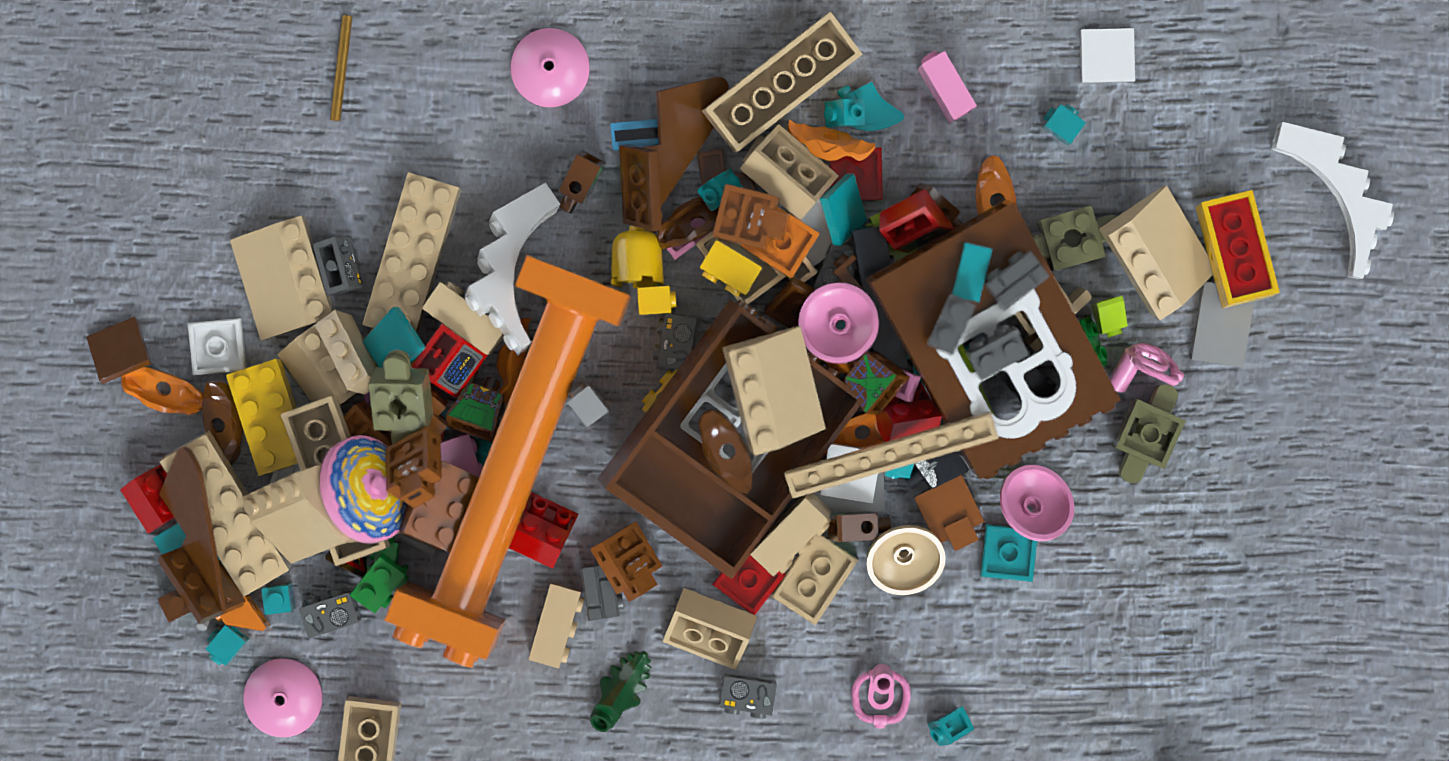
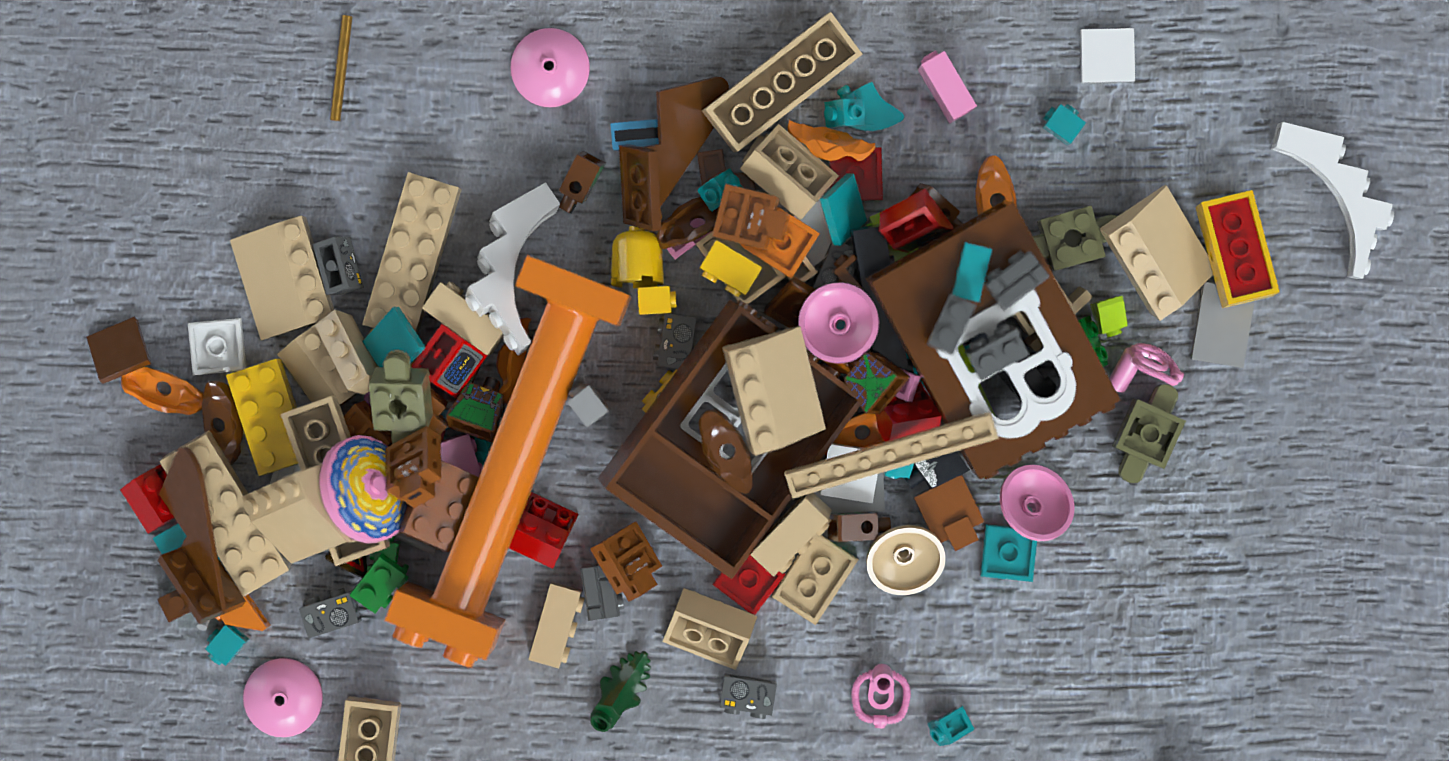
teal brick [262,583,296,615] -> none

